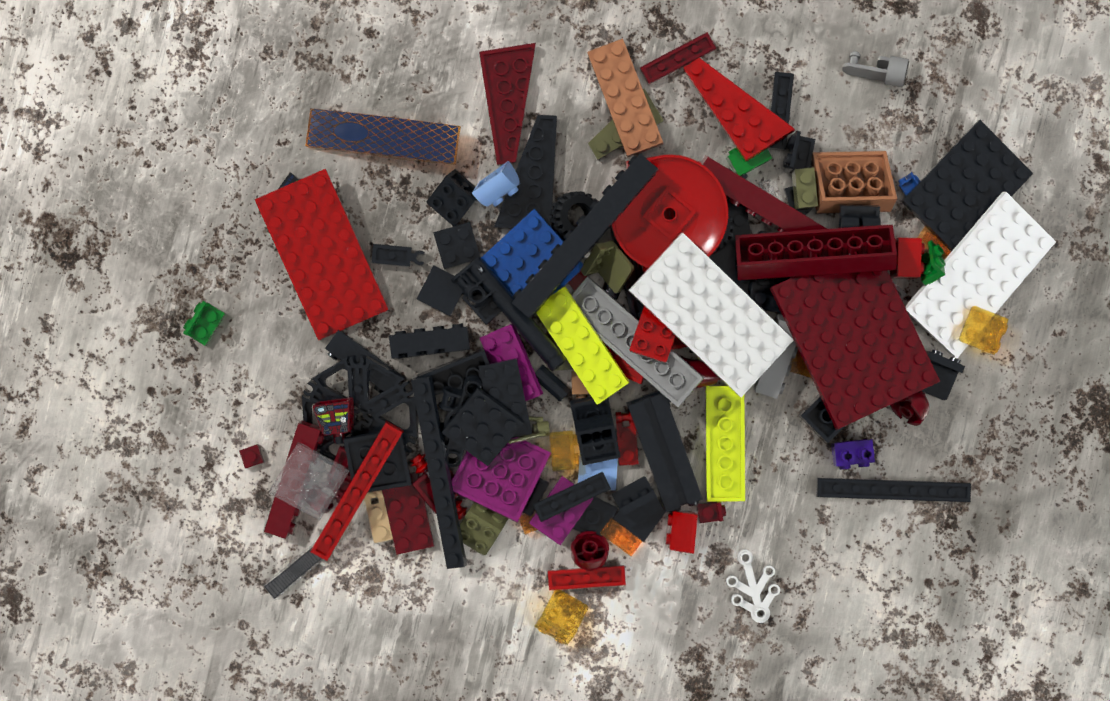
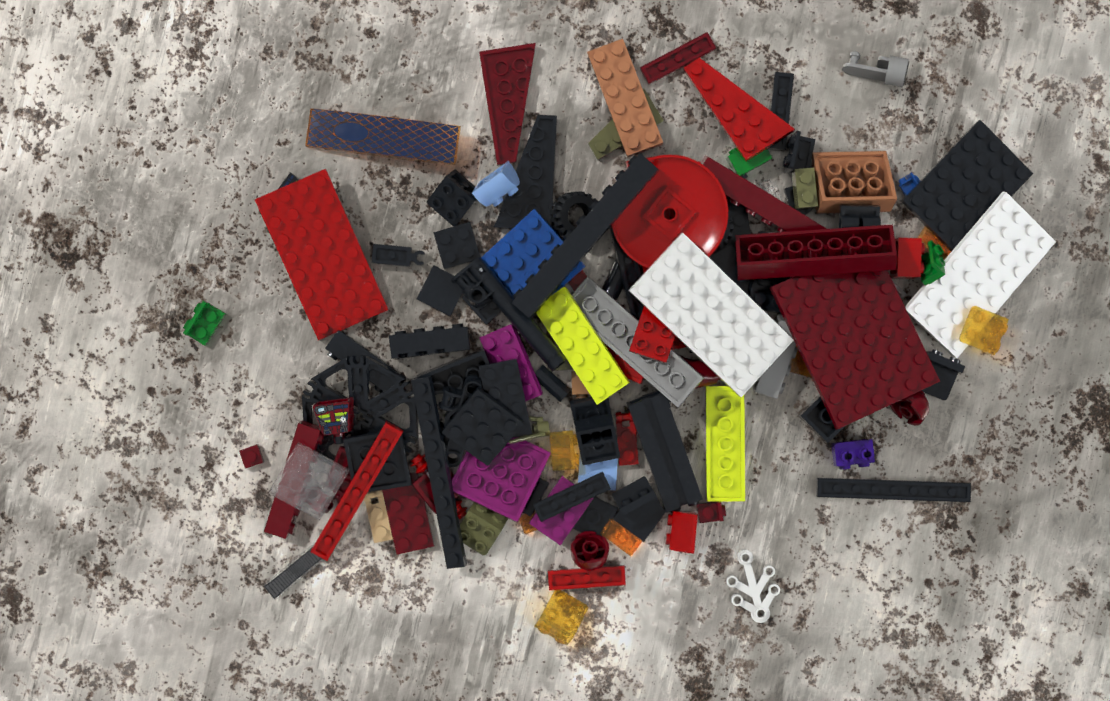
olive bracket [580,240,634,293] -> none

